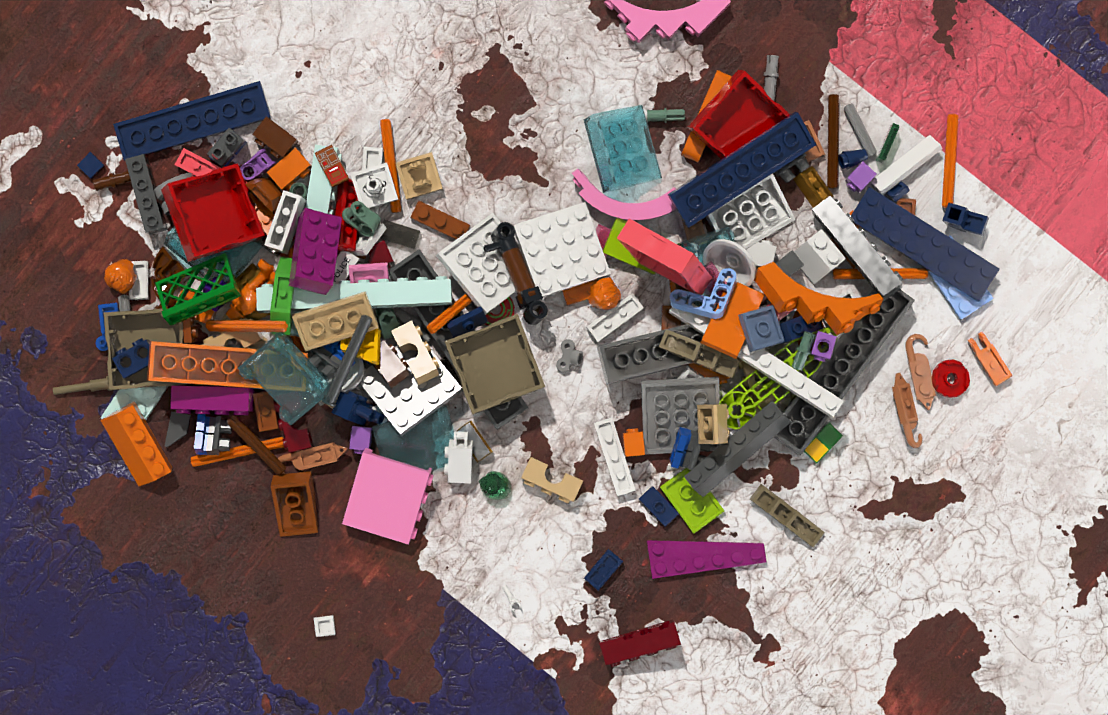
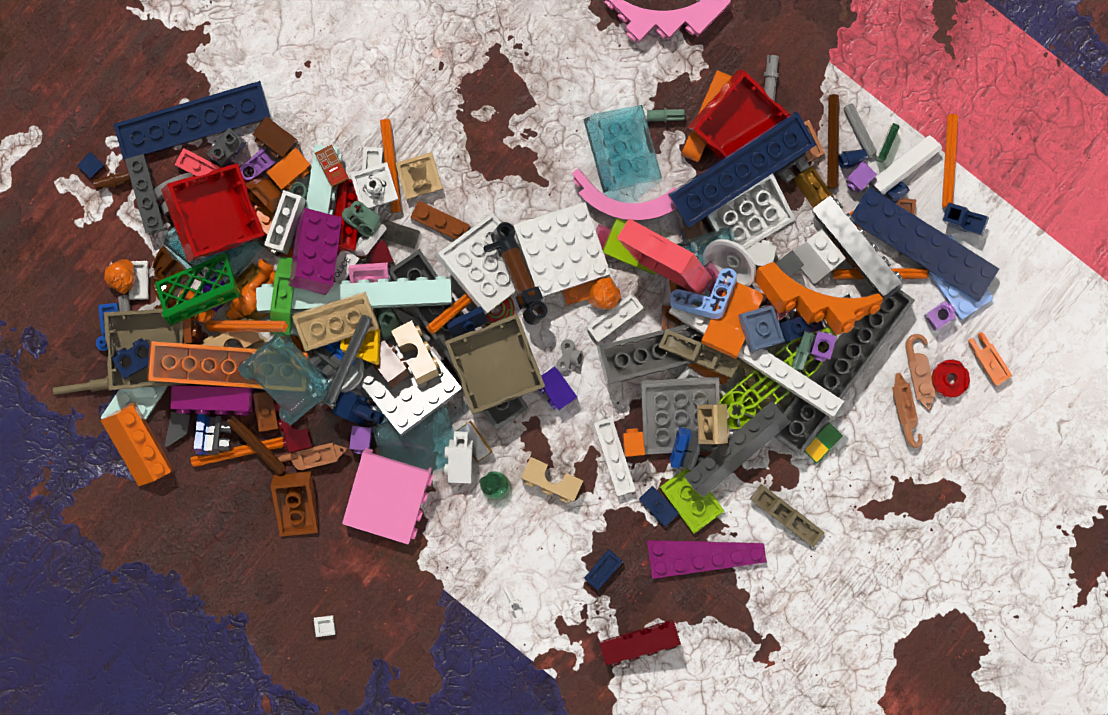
none -> dark purple brick [539,366,577,411]
none -> medium lavender brick [924,301,957,331]

